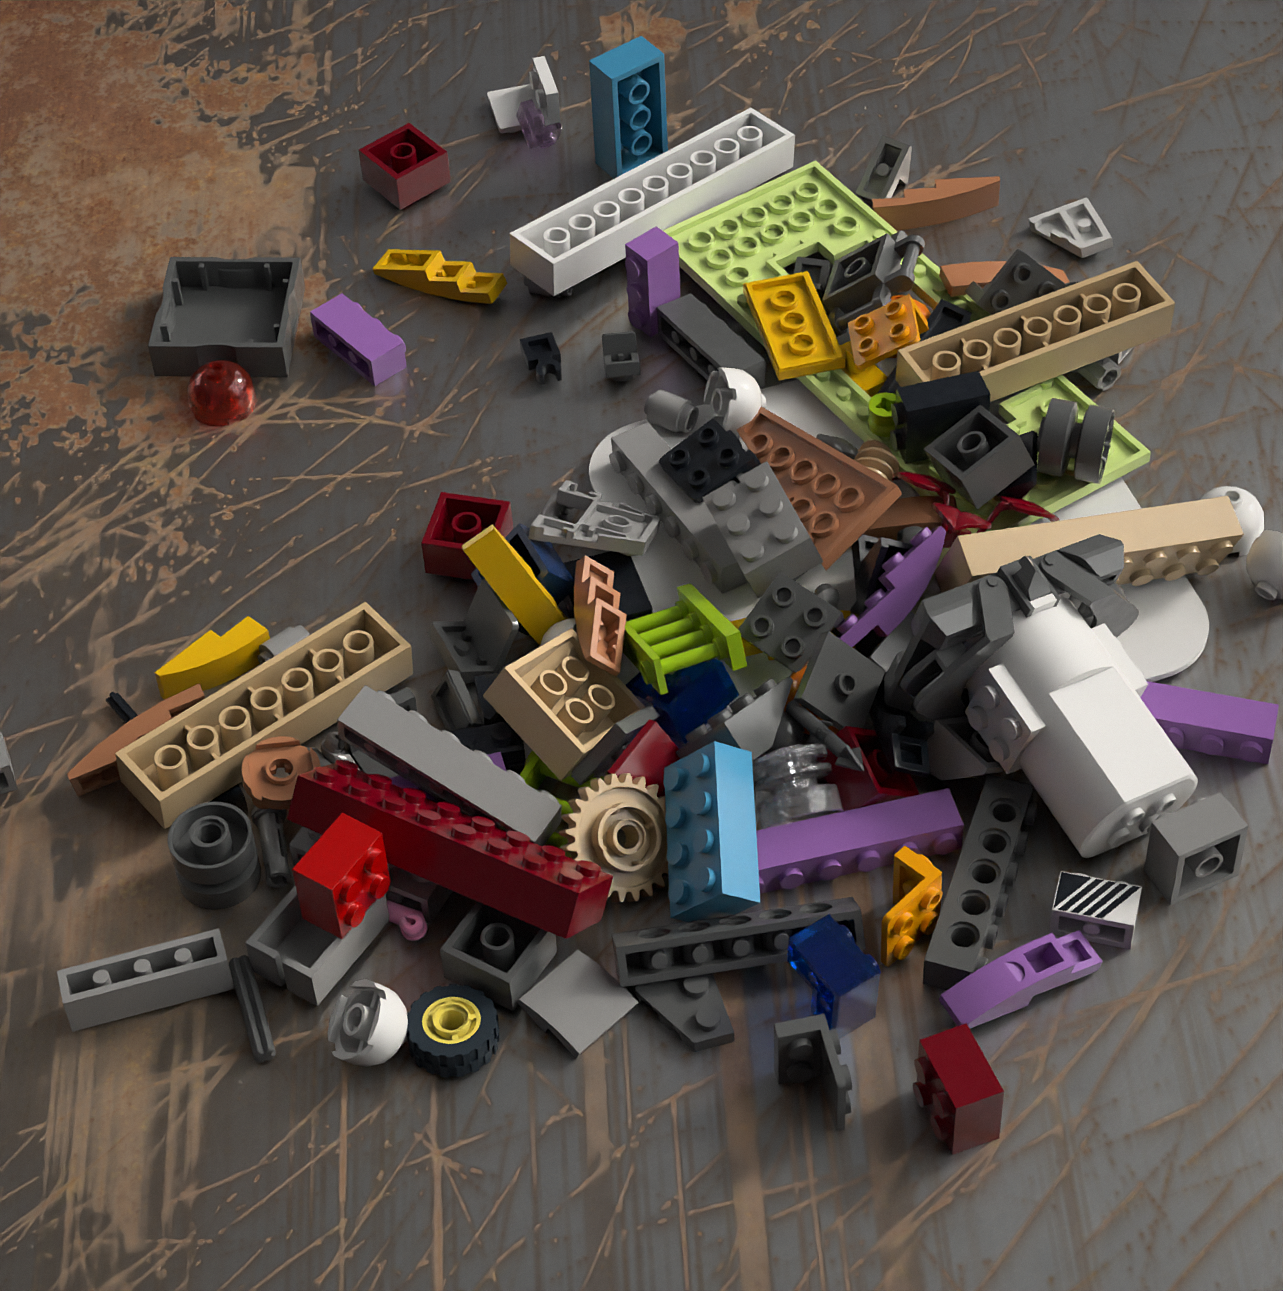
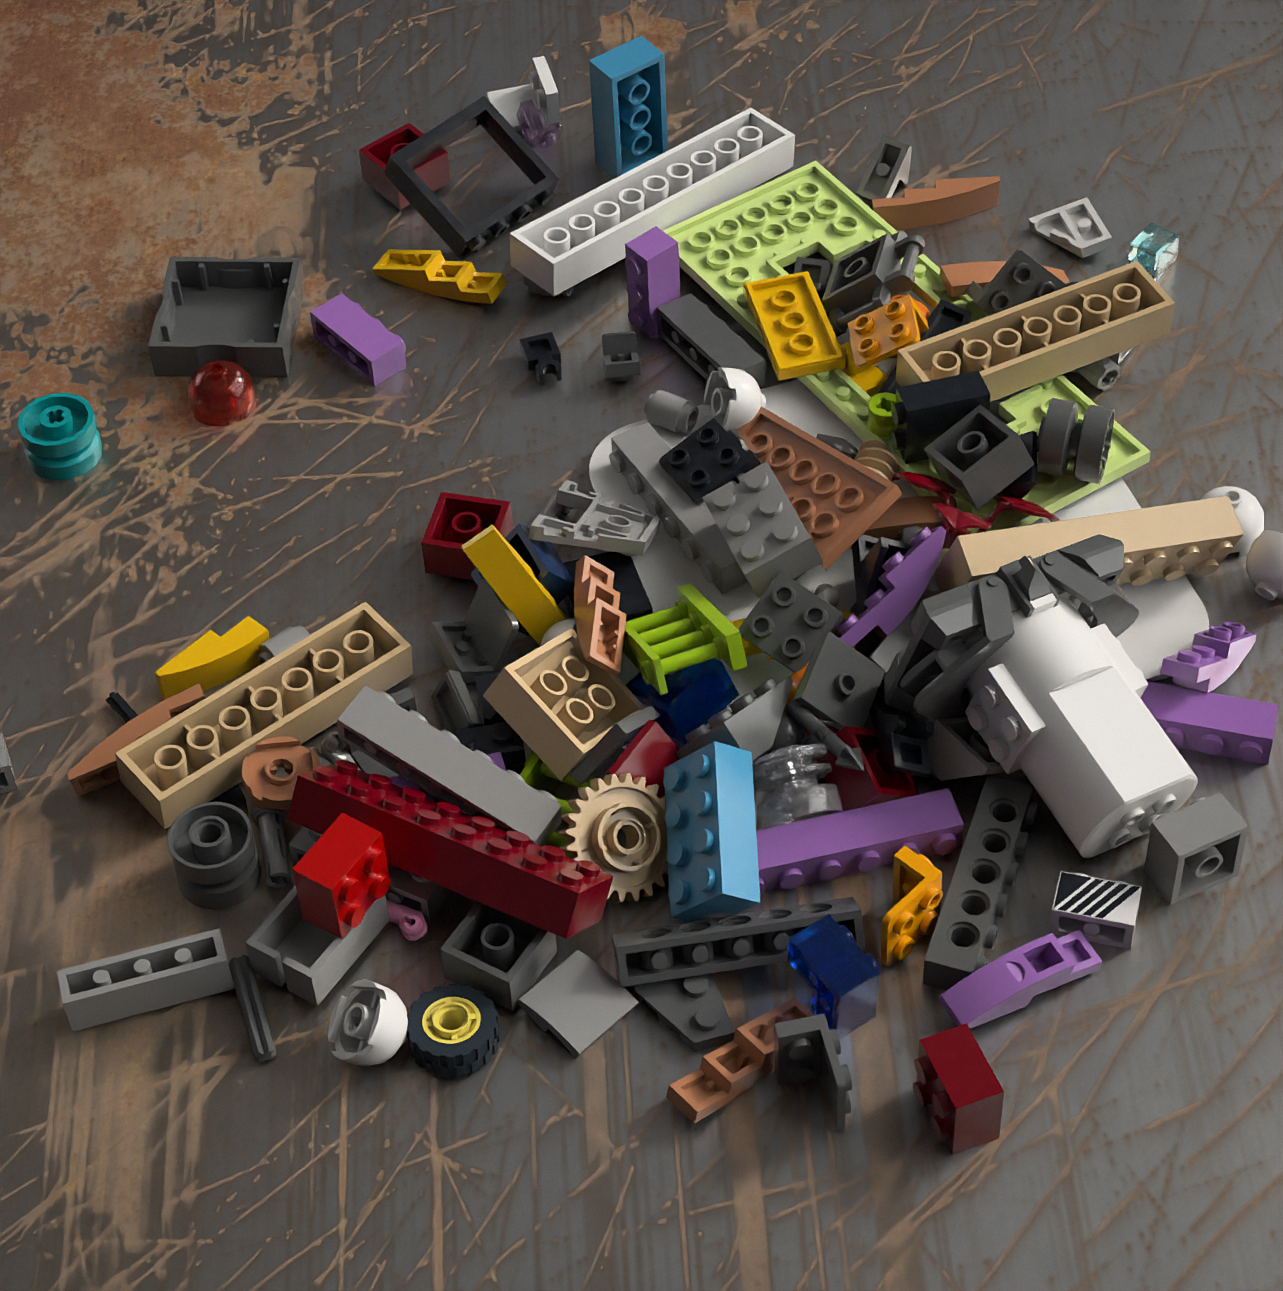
none -> teal wheel [17,393,103,480]
none -> black window [384,96,560,258]
none -> nougat slope [666,998,815,1124]
none -> clear light blue brick [1128,223,1180,281]
none -> medium lavender slope [1160,621,1257,693]

